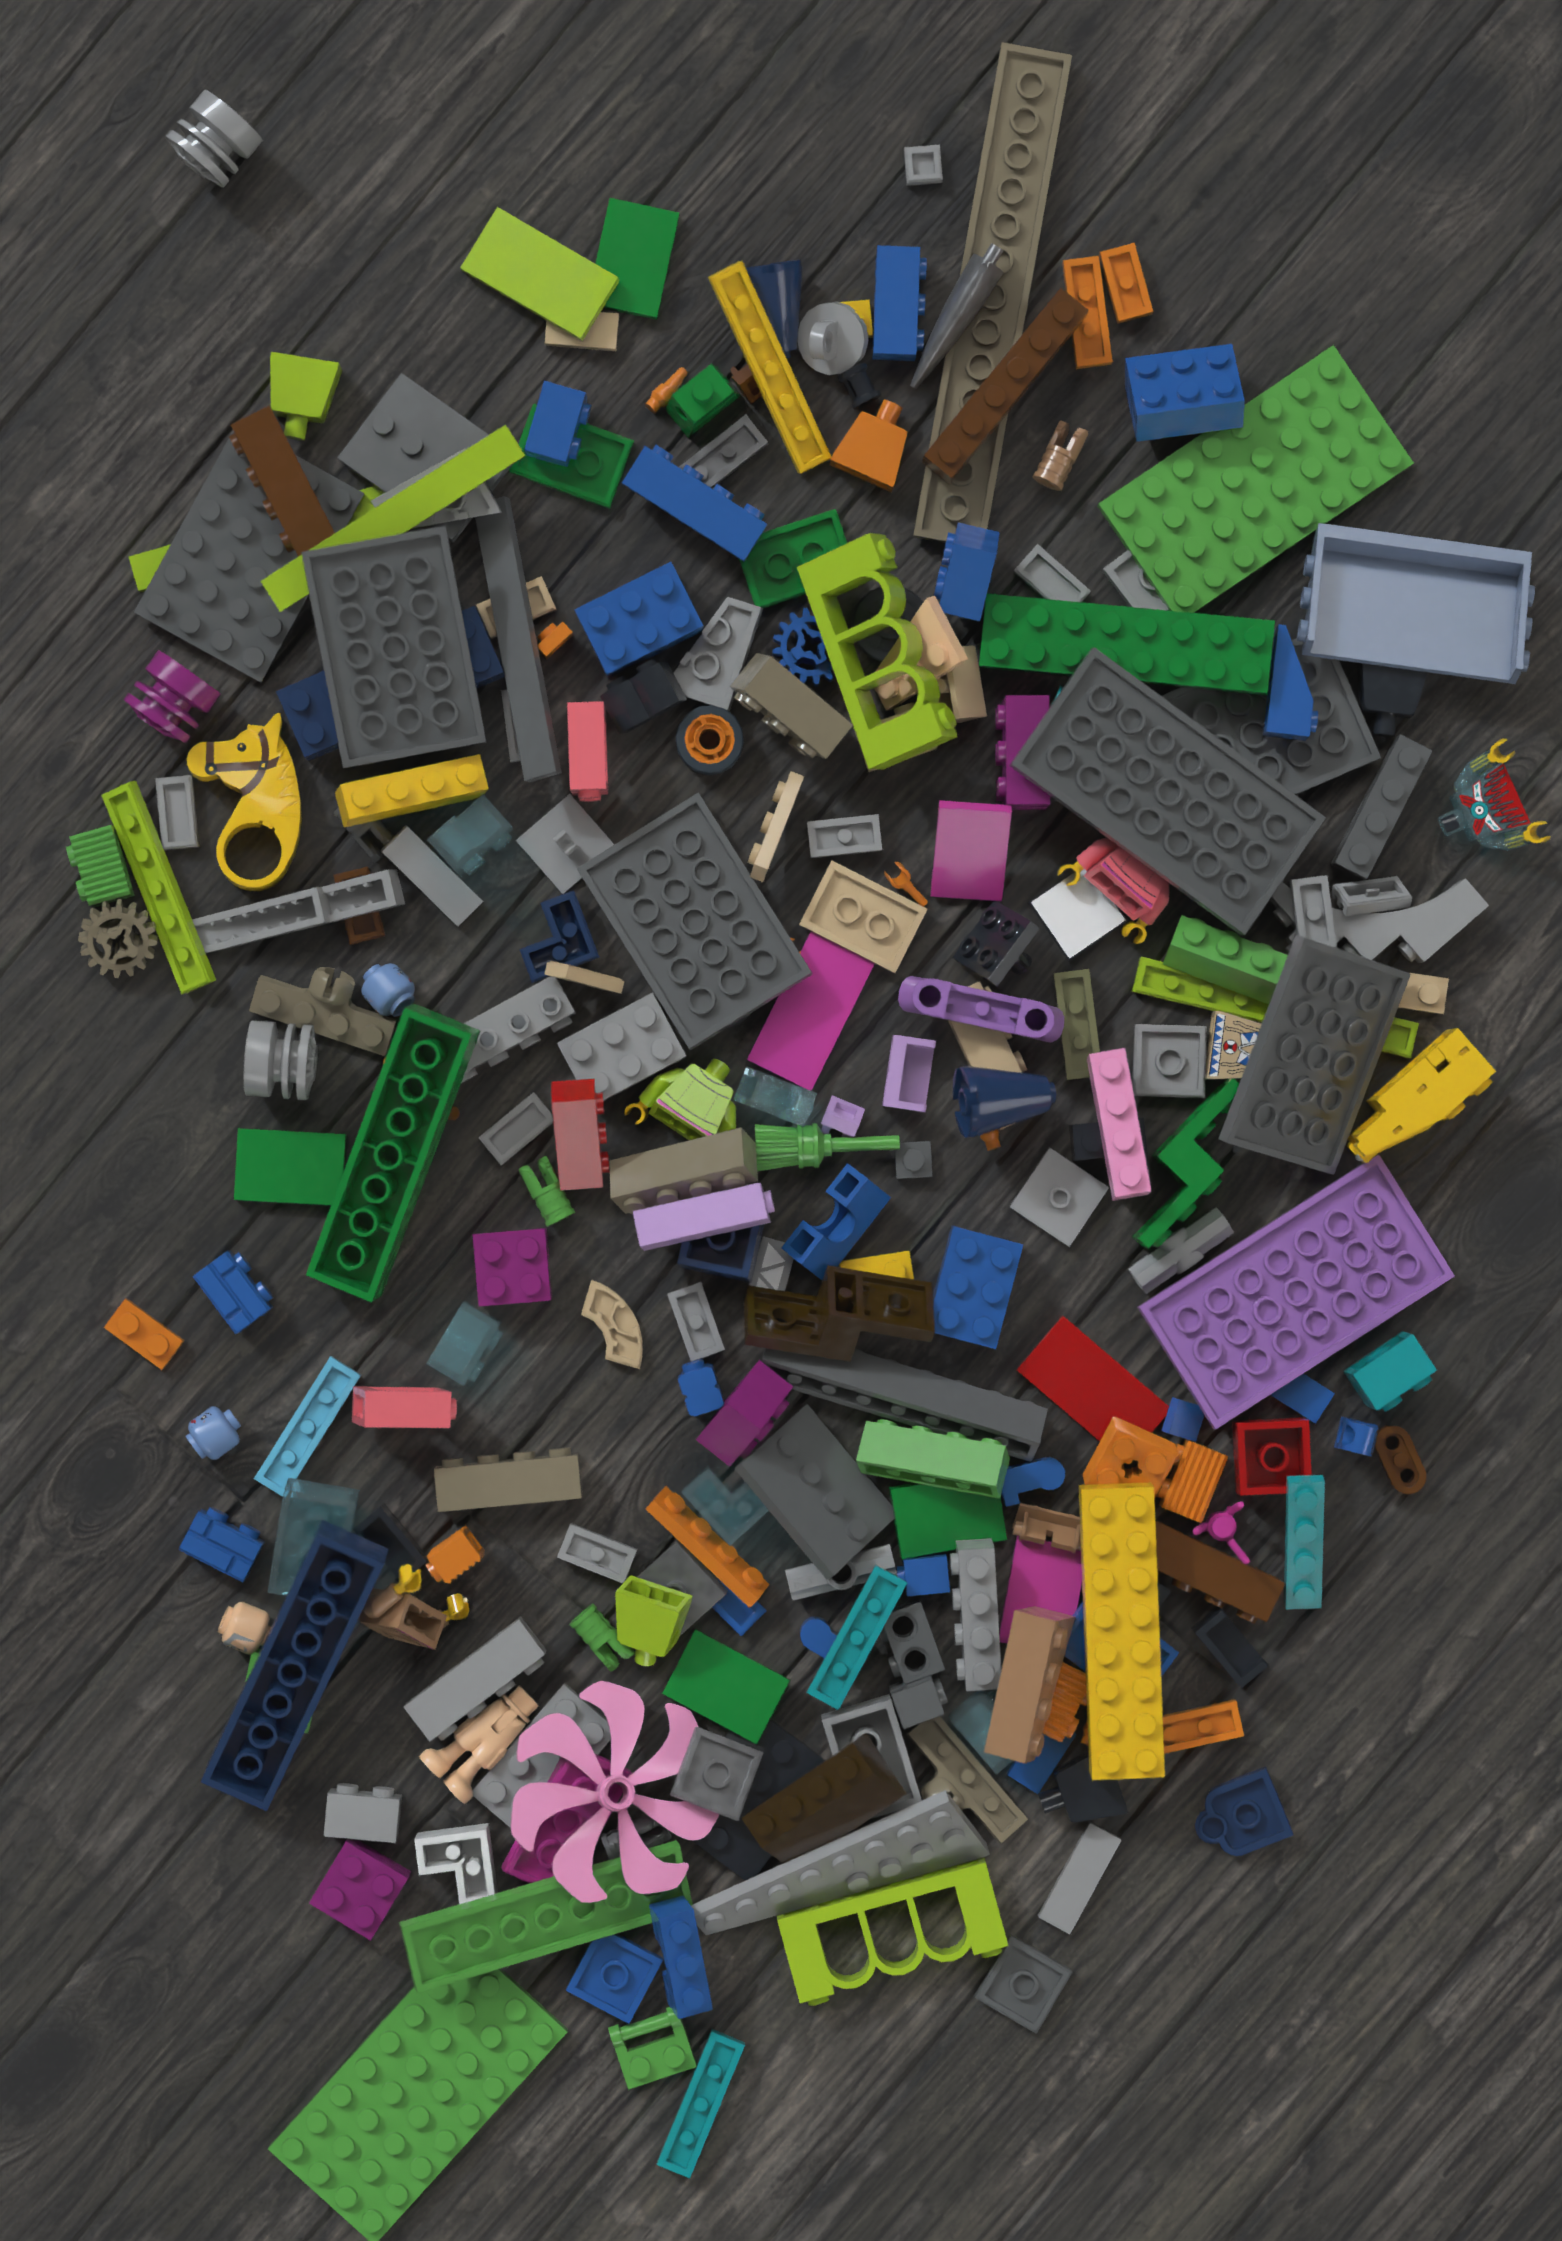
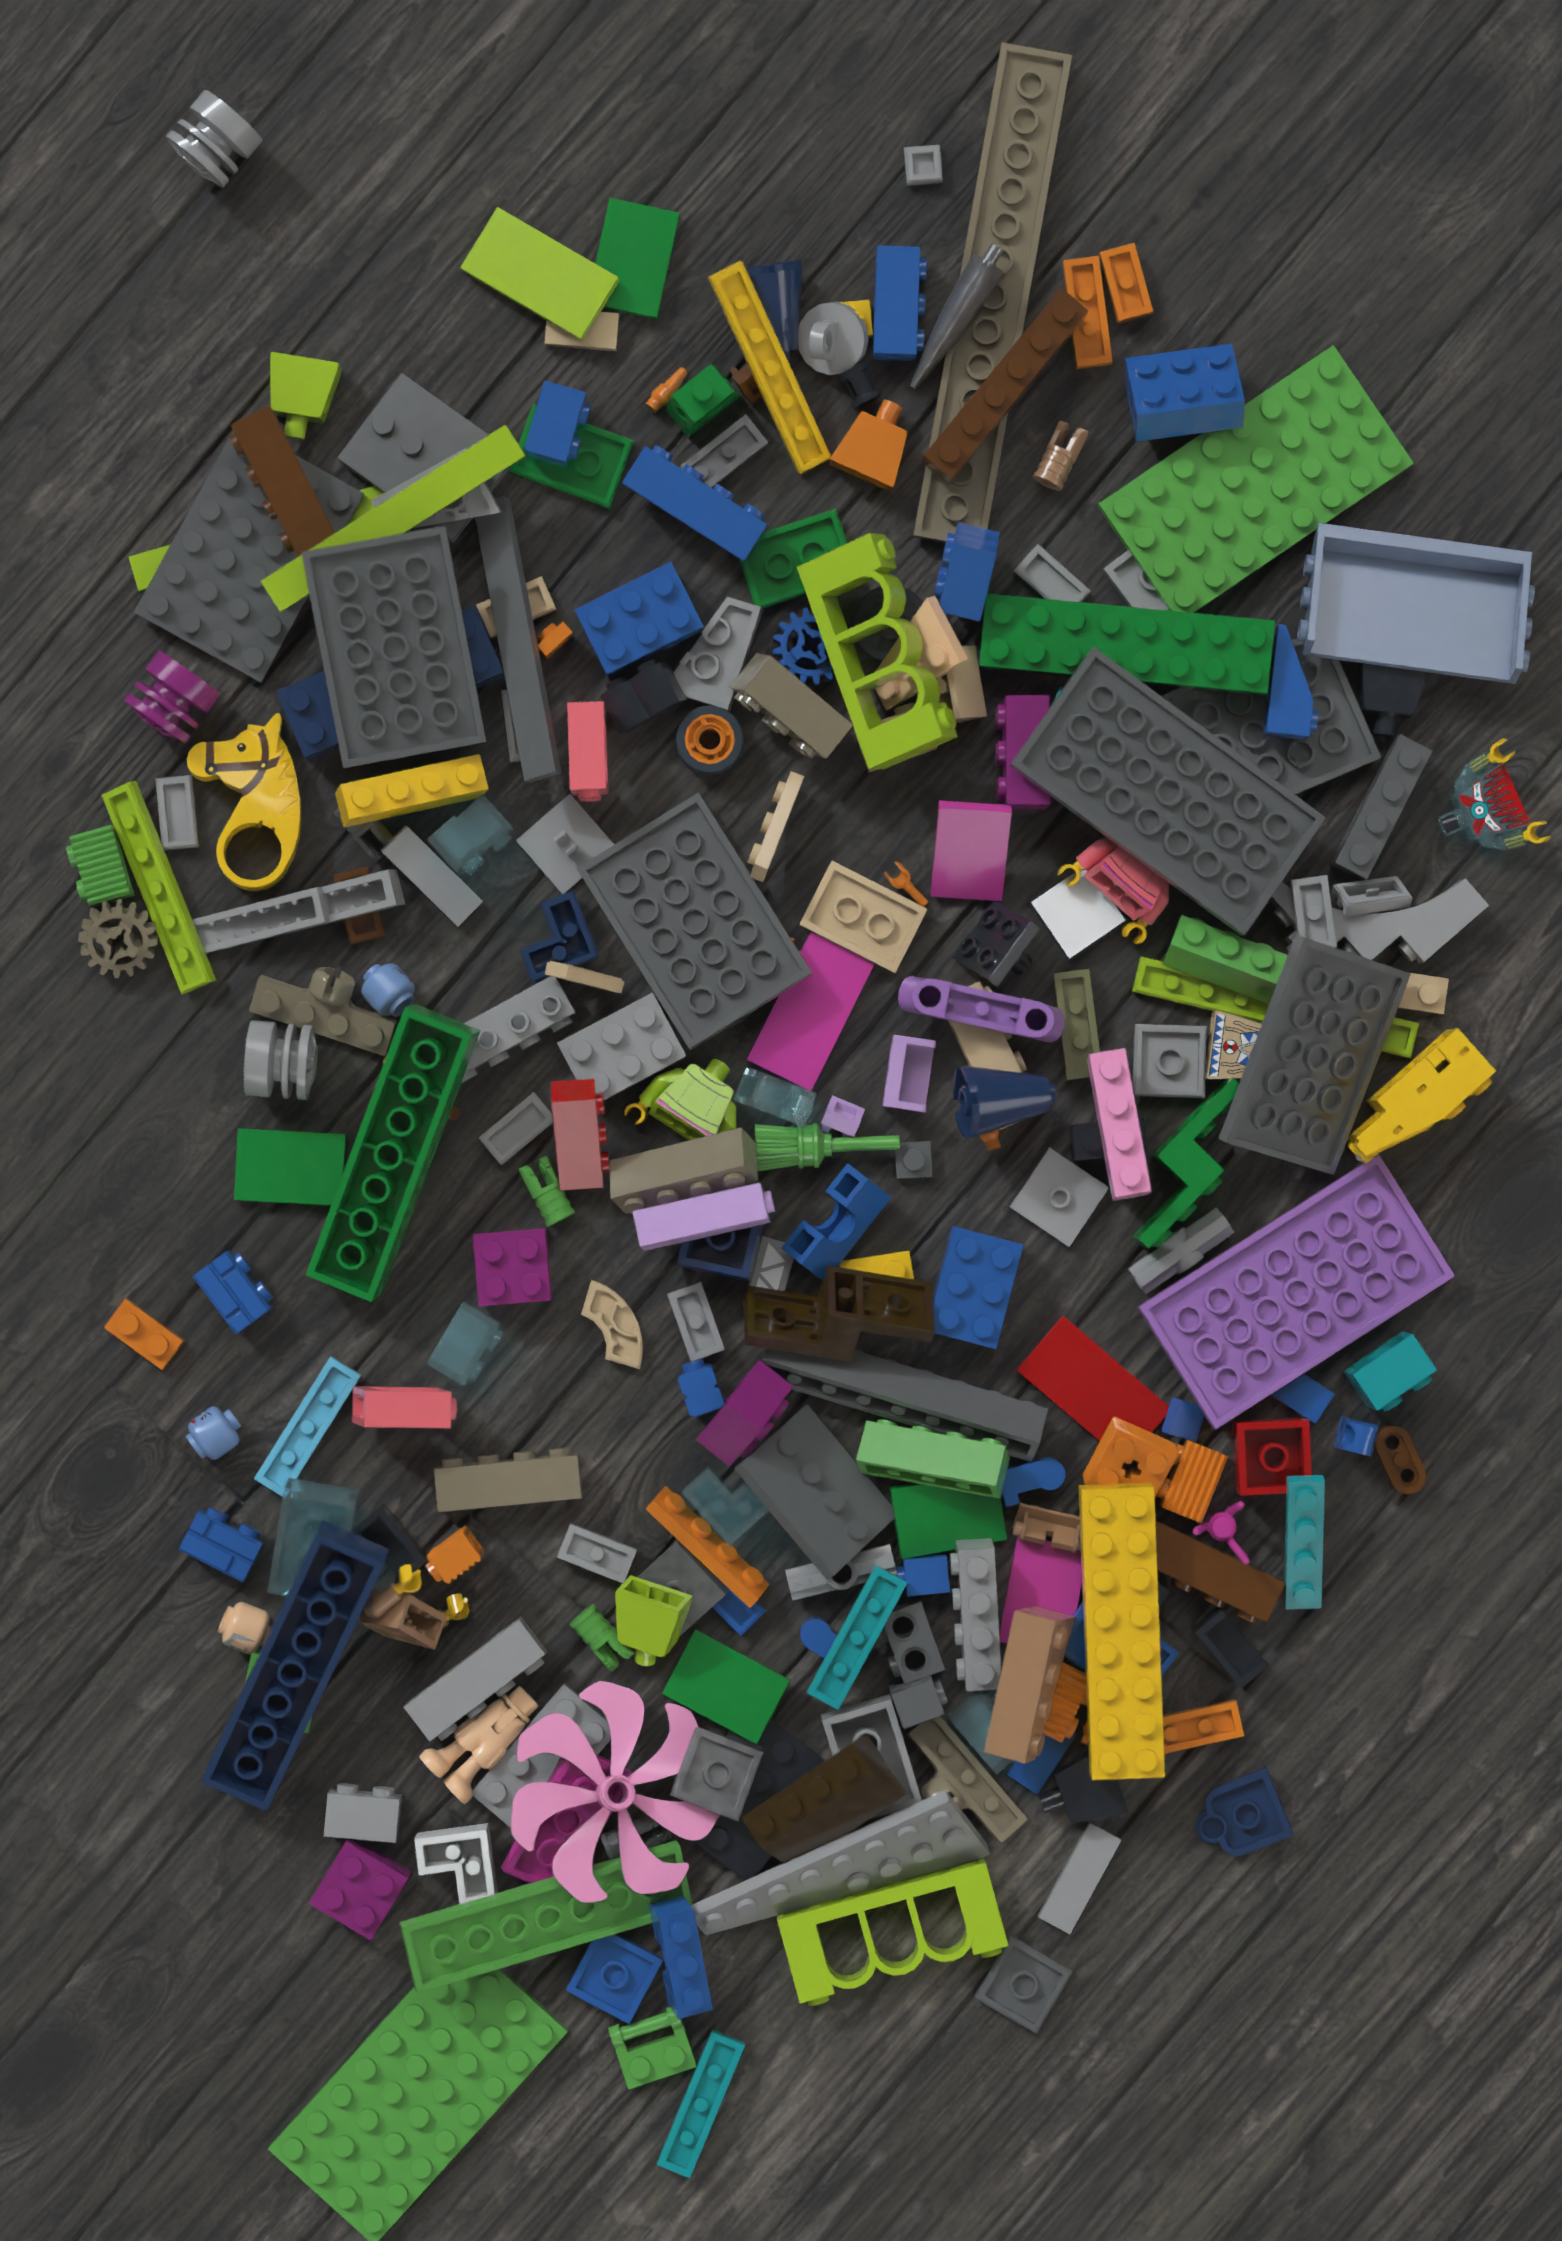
light grey plate [807,814,882,858] -> none

